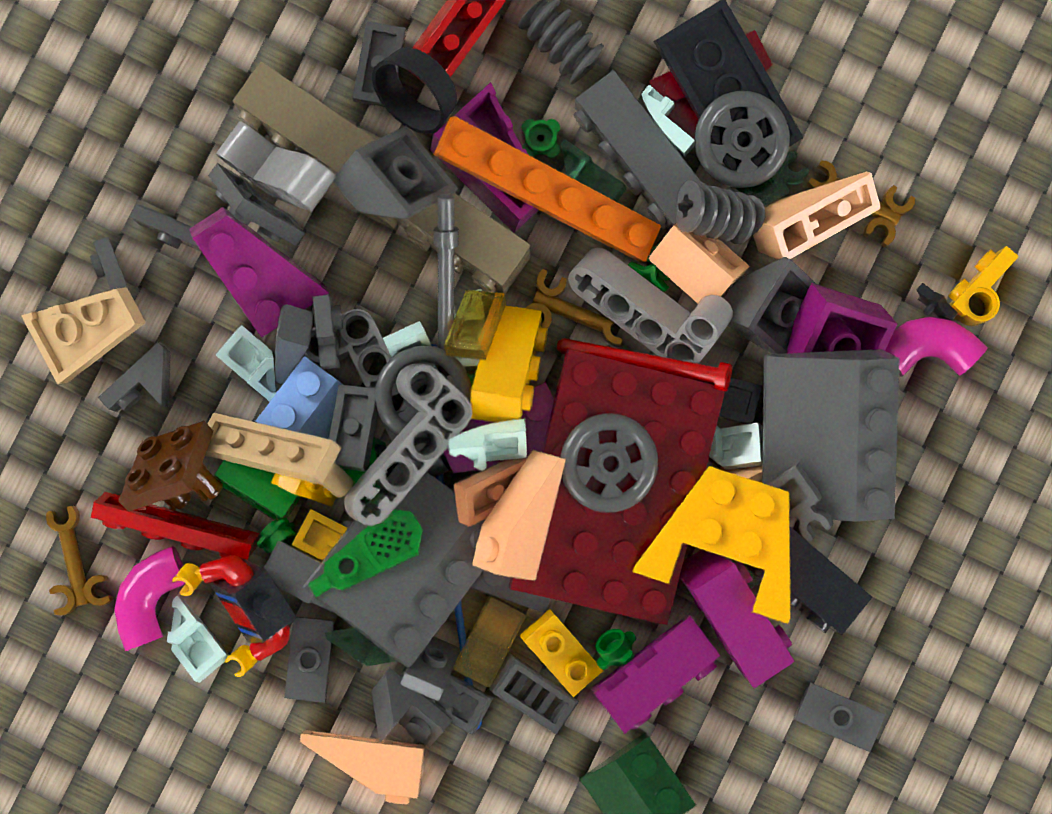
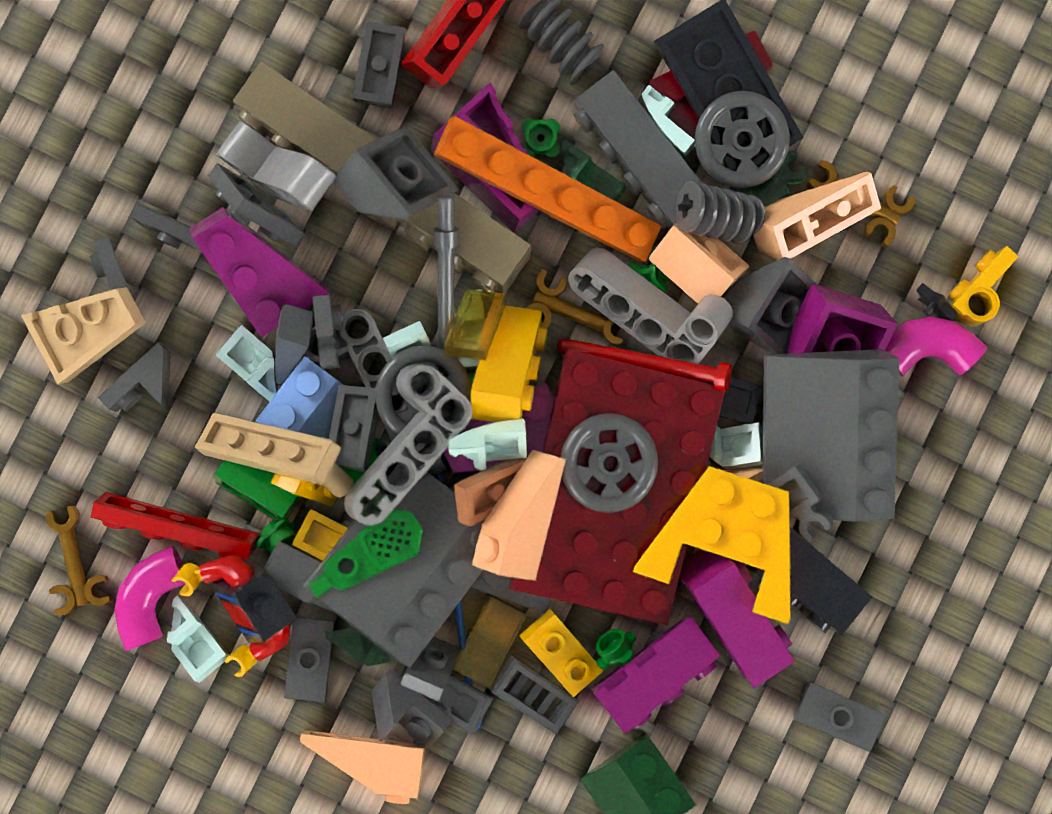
reddish brown plate [119,421,222,511] -> none
black tyre [372,47,457,134] -> none

